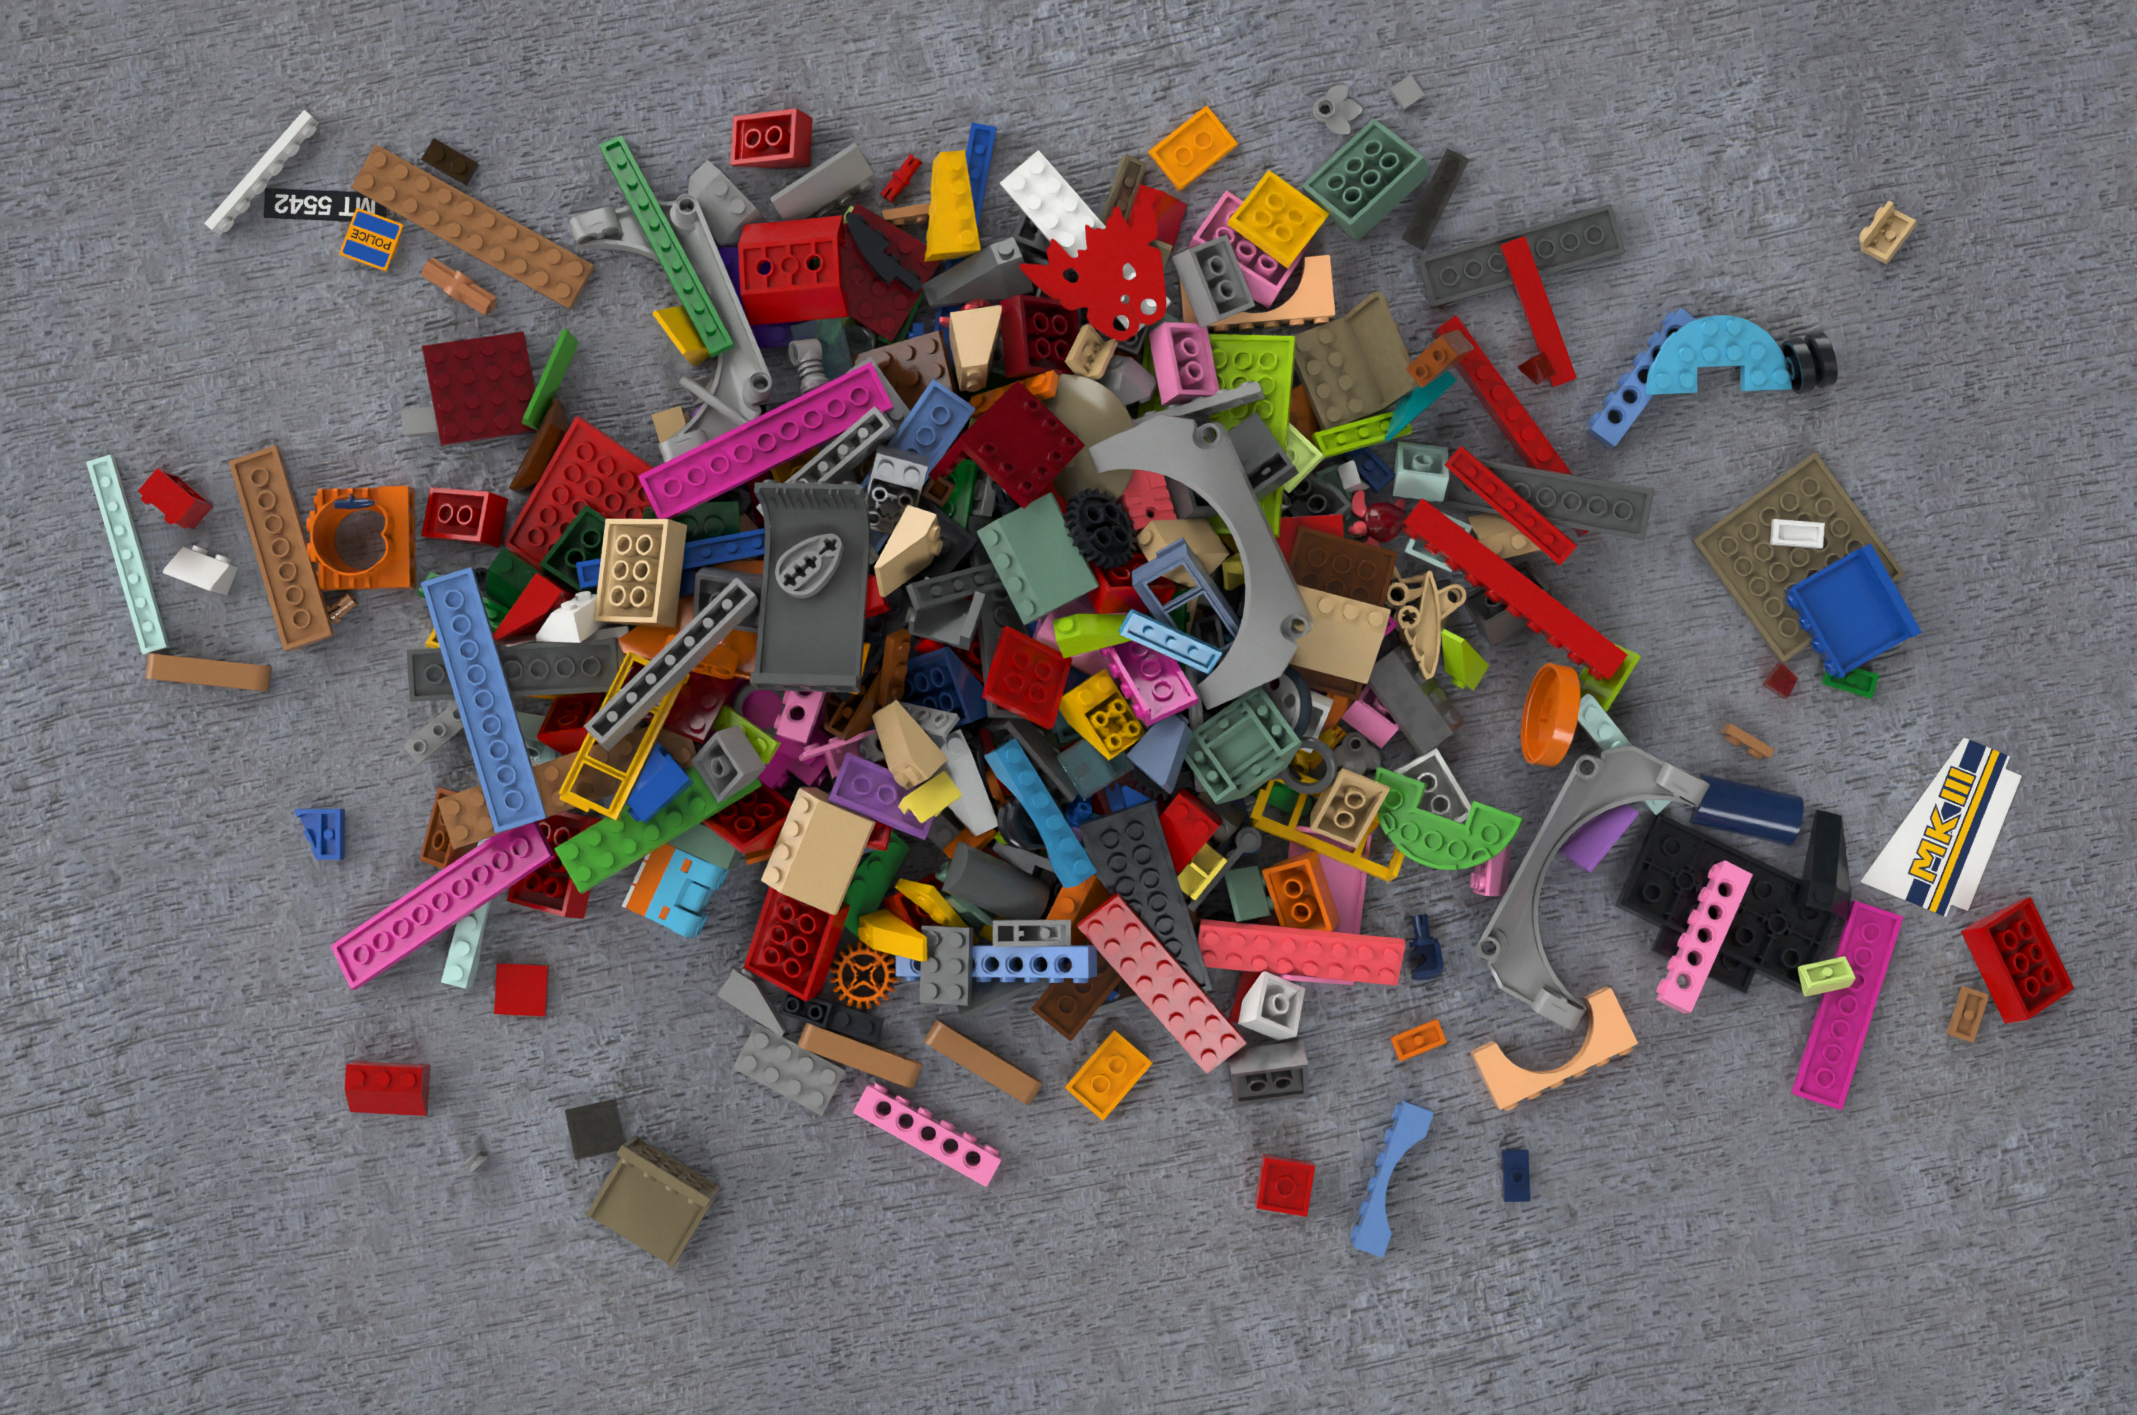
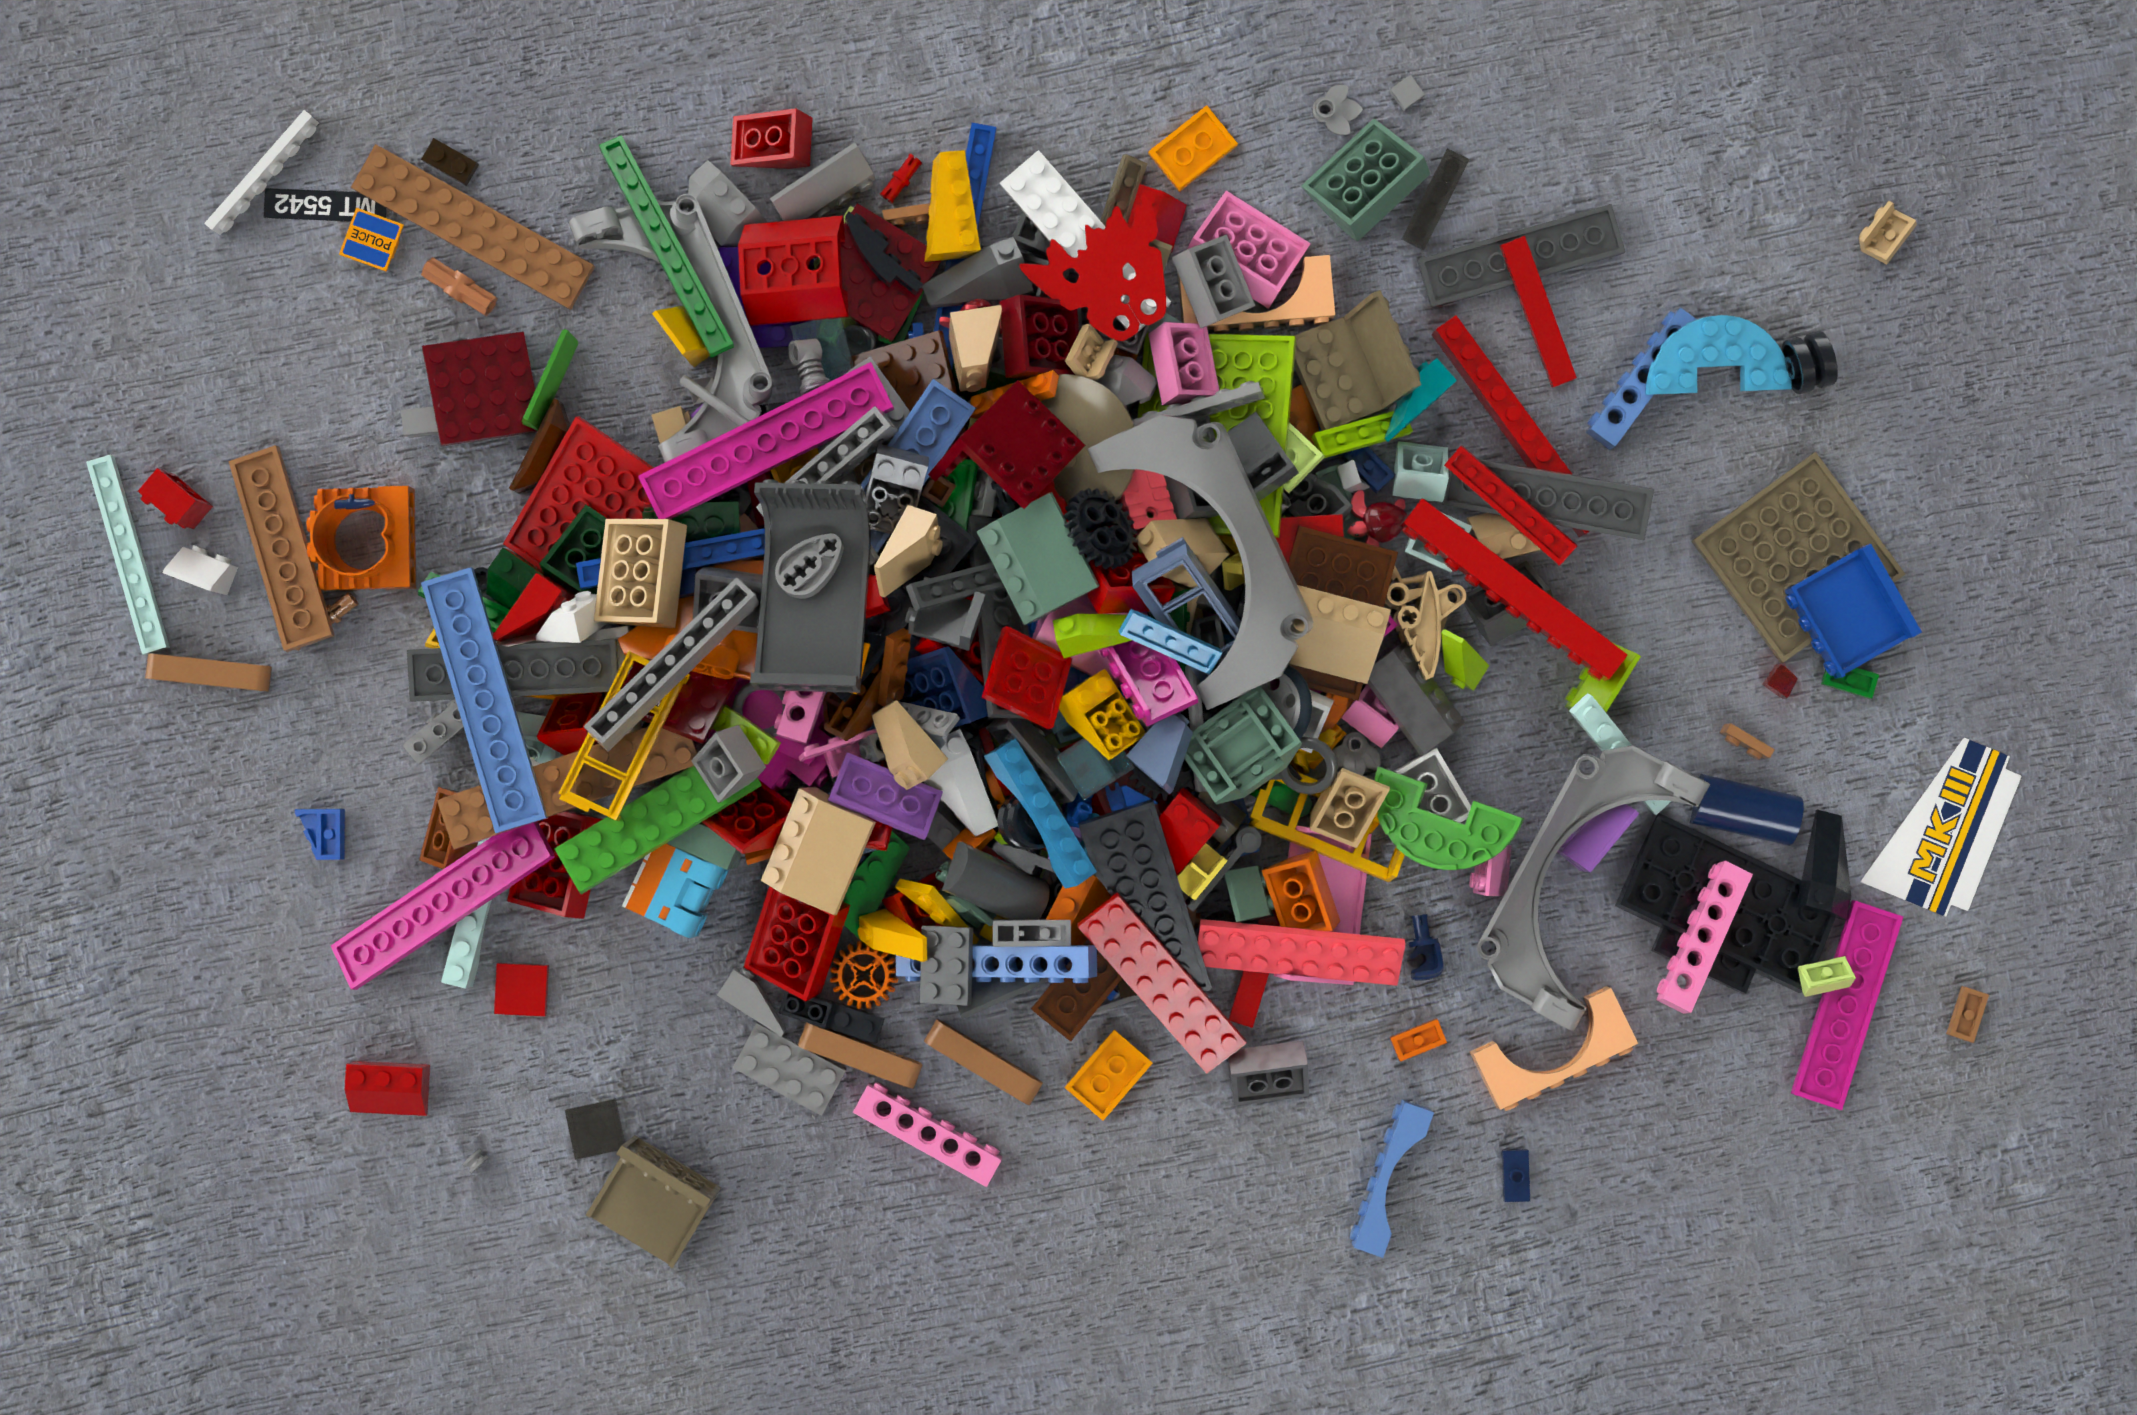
red slope [421,487,508,548] -> none
blue slope [626,741,694,823] -> none
light yellow panel [898,771,962,823] -> none
yellow plate [1227,170,1329,269] -> none
white slope [1238,971,1305,1040] -> none
red container [1254,1153,1315,1217] -> none
dark orange slope [1406,329,1475,388] -> none
clear red slope [1518,352,1556,385] -> none
orange piece [1521,663,1580,767] -> none
white tile [1770,519,1825,549] -> none
red slope [1961,896,2075,1024] -> none

